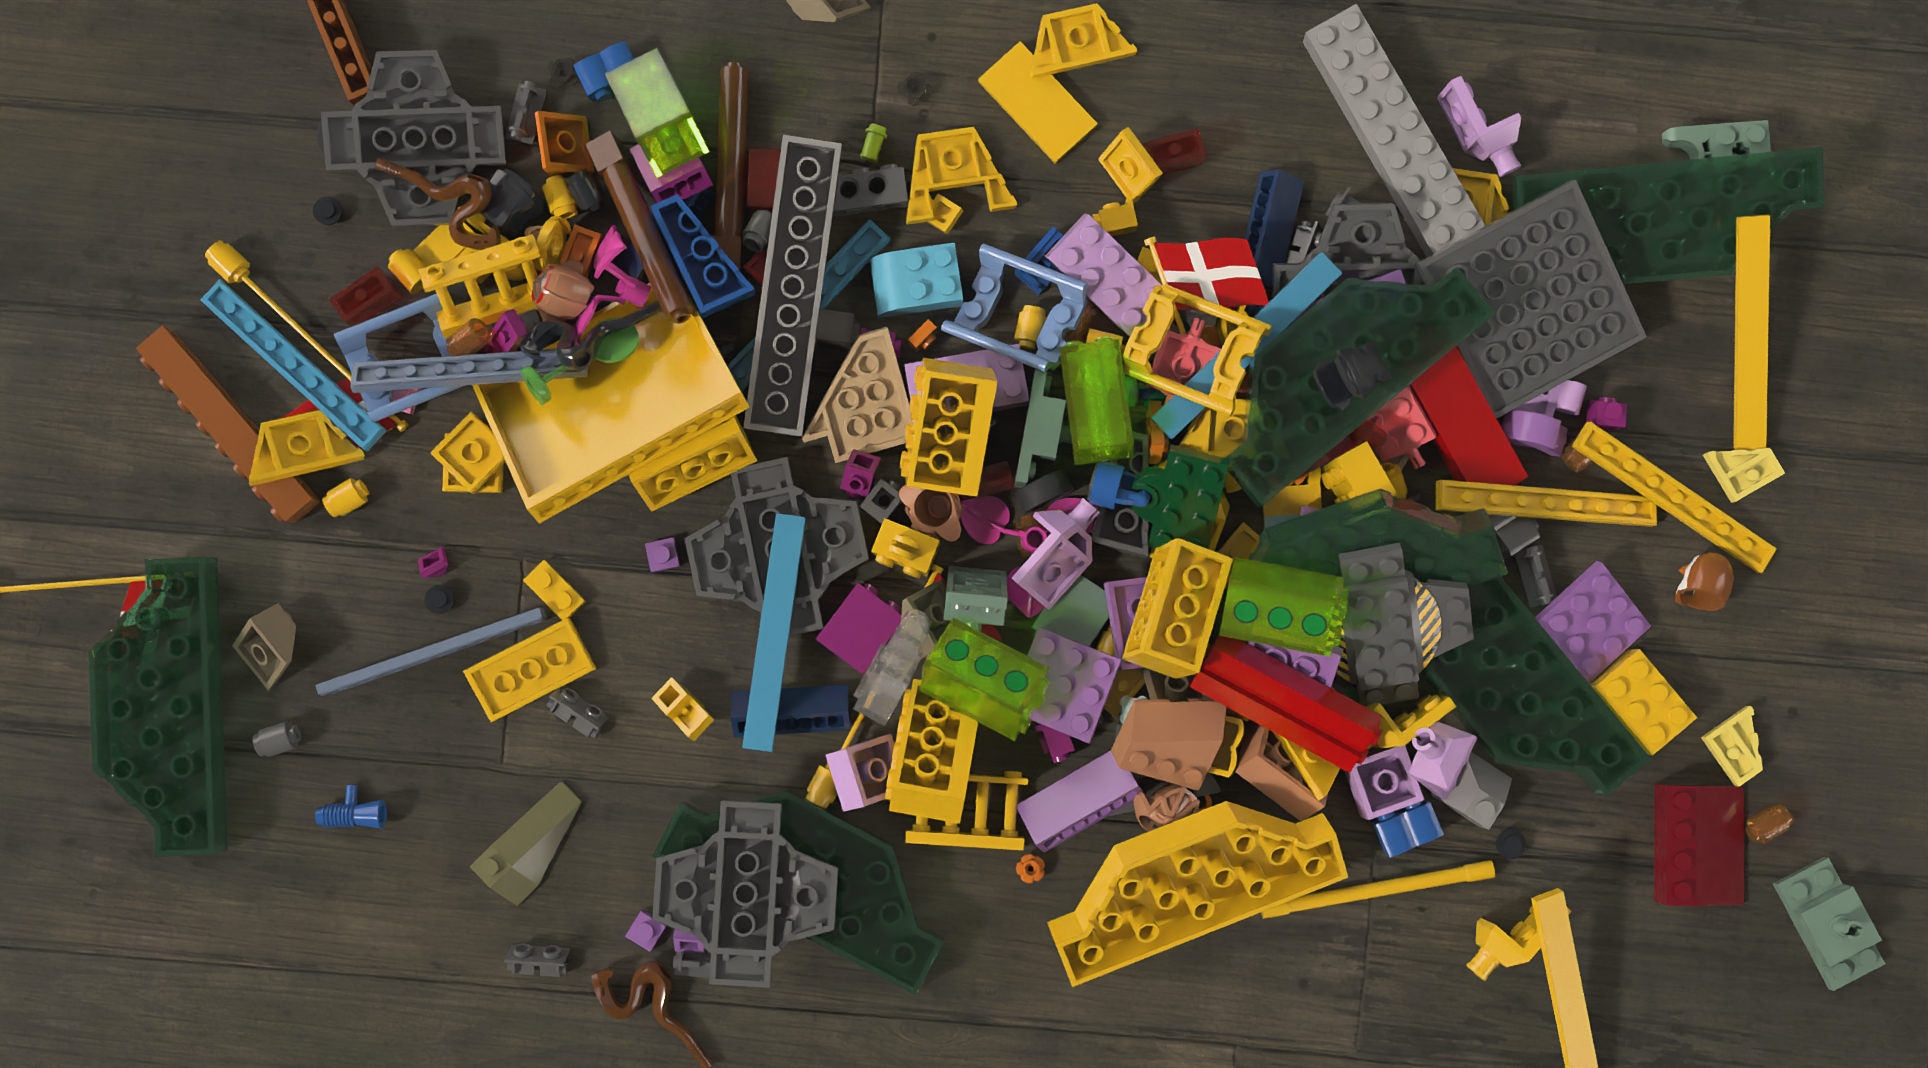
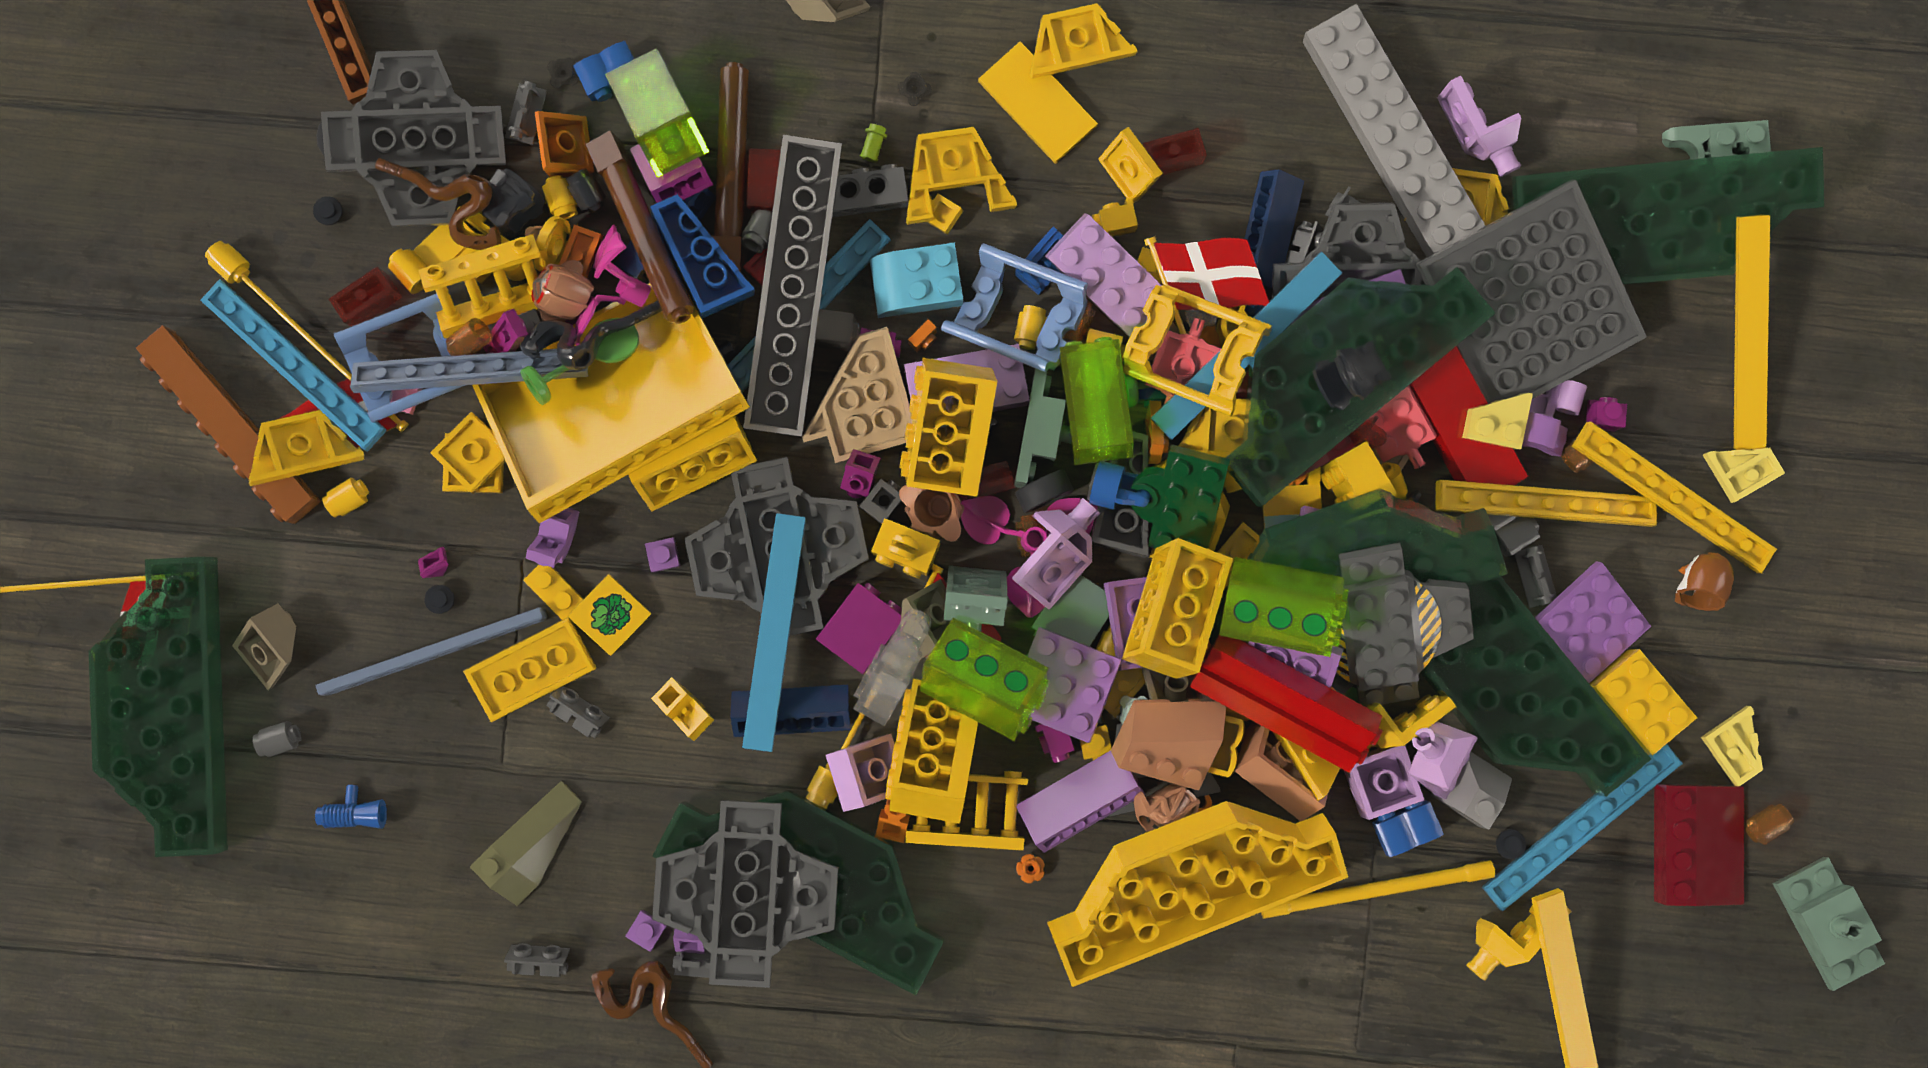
none -> medium lavender brick [526,508,579,568]
none -> yellow tile [568,573,651,656]
none -> orange plate [875,800,910,843]
none -> yellow plate [1079,725,1112,761]
none -> light yellow wing [1462,393,1533,449]
none -> dark azure tile [1482,744,1683,911]

